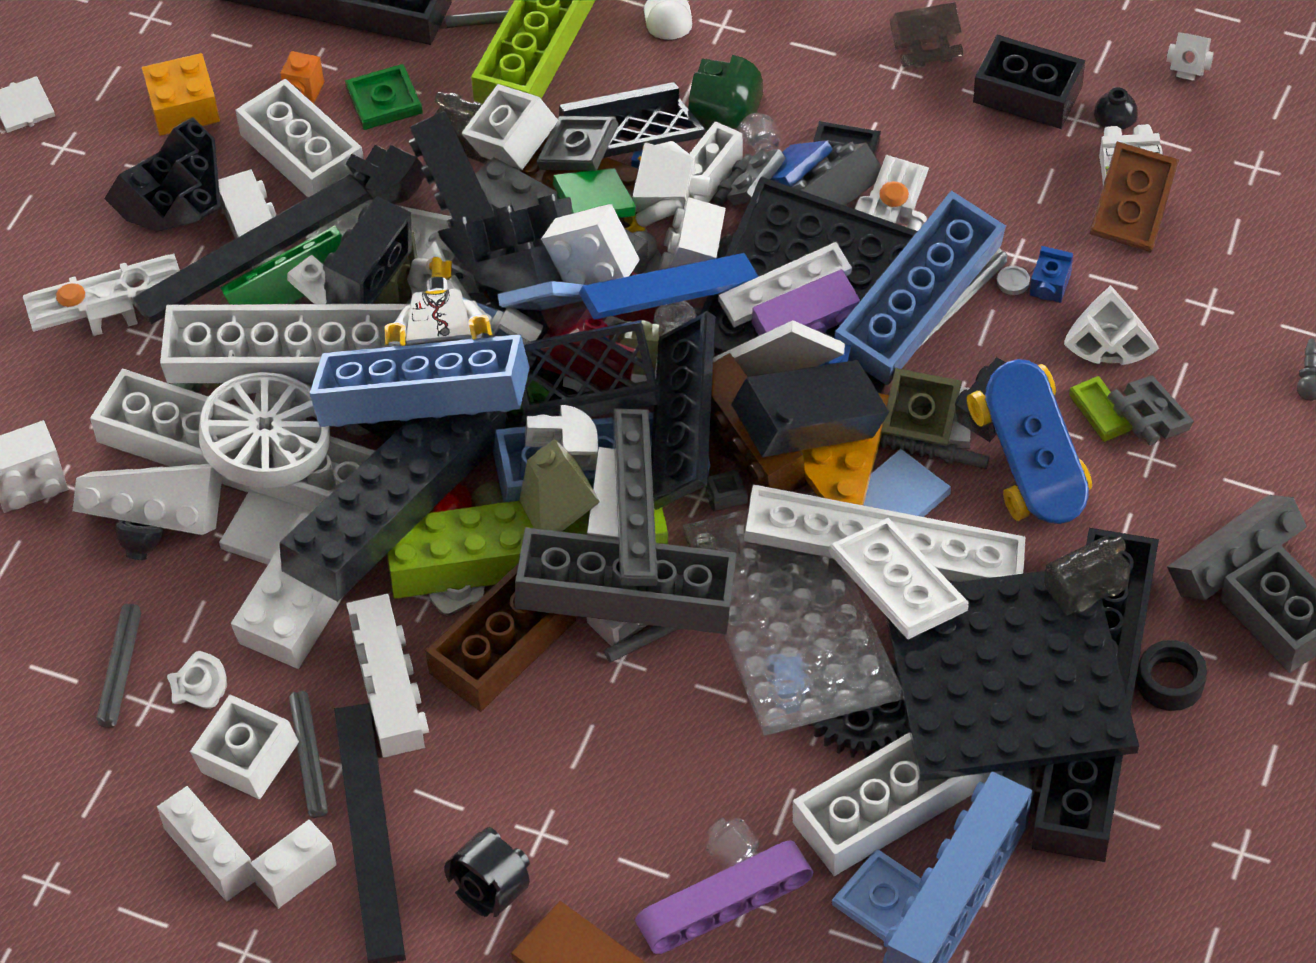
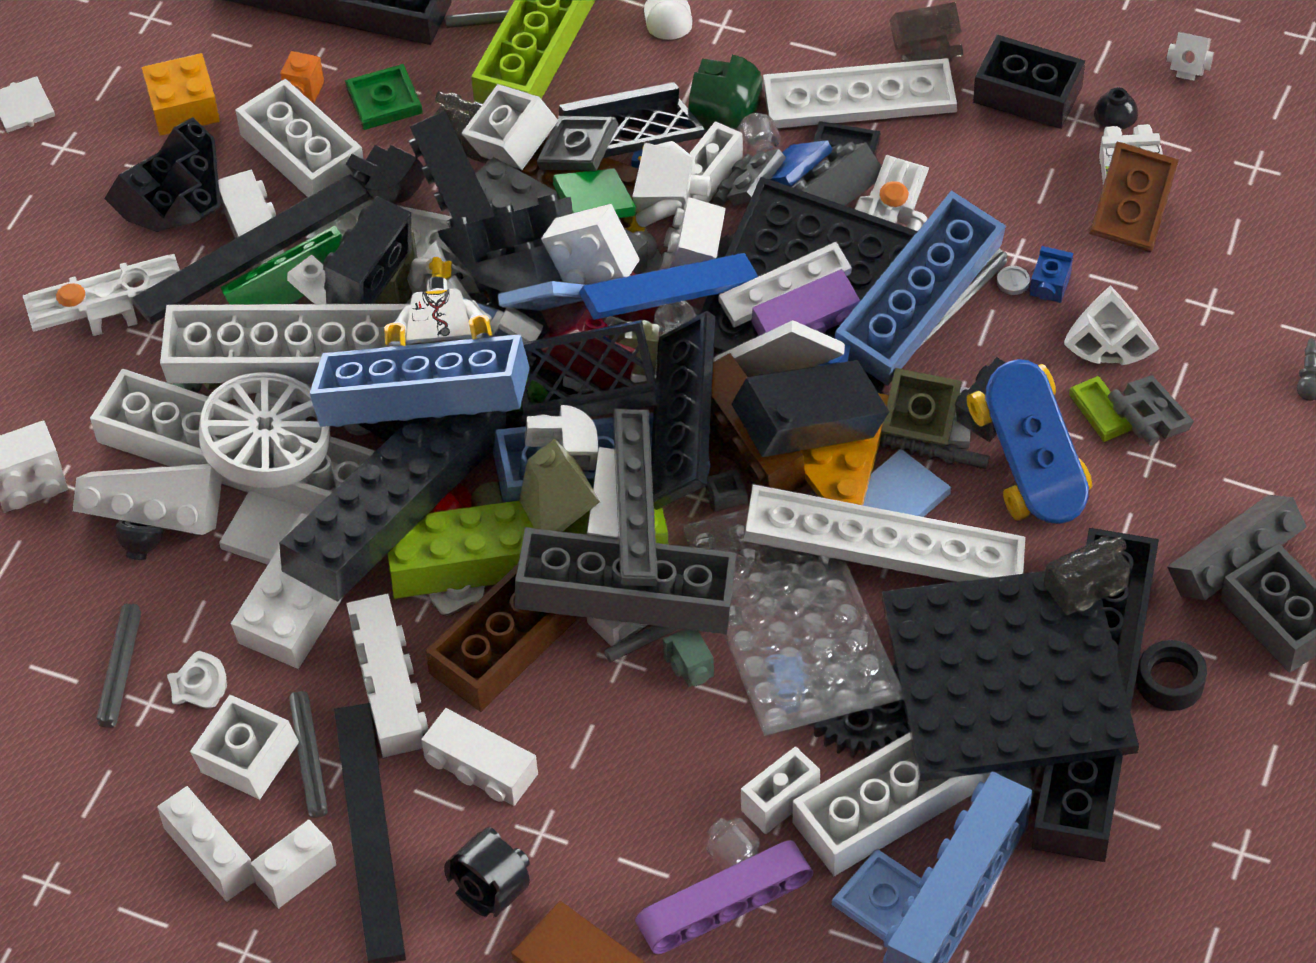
white tile [829,518,968,639] -> none
none -> white brick [421,708,538,806]
none -> sand green brick [663,629,714,687]
none -> white brick [741,746,820,834]
none -> white plate [763,58,957,129]

